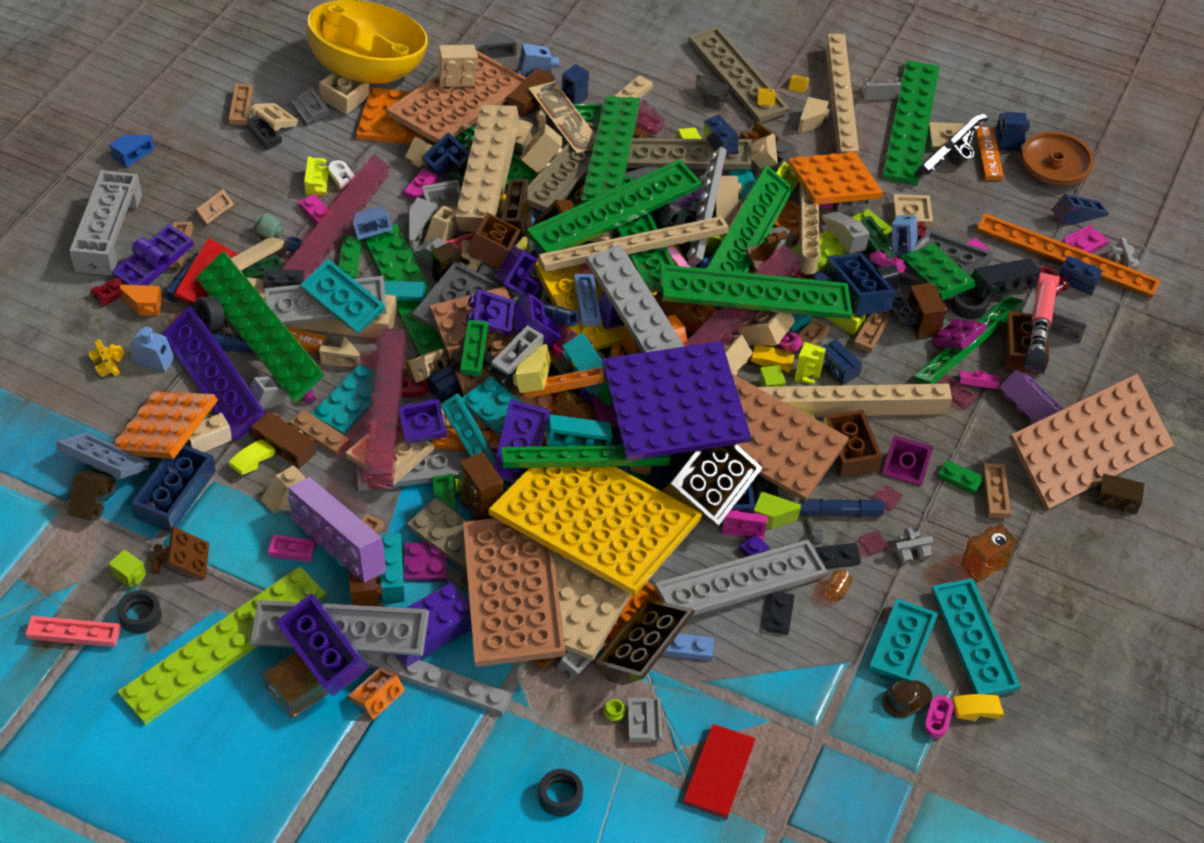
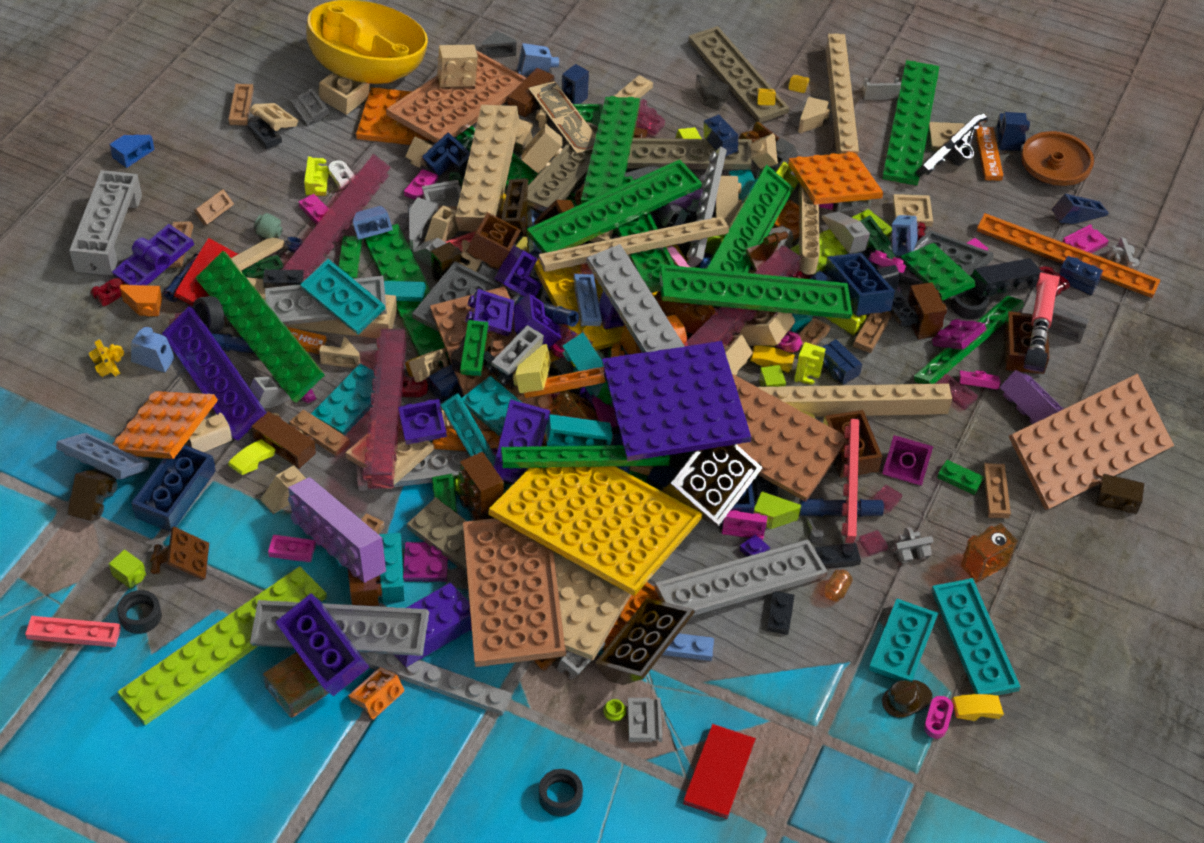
none -> coral plate [841,419,859,543]

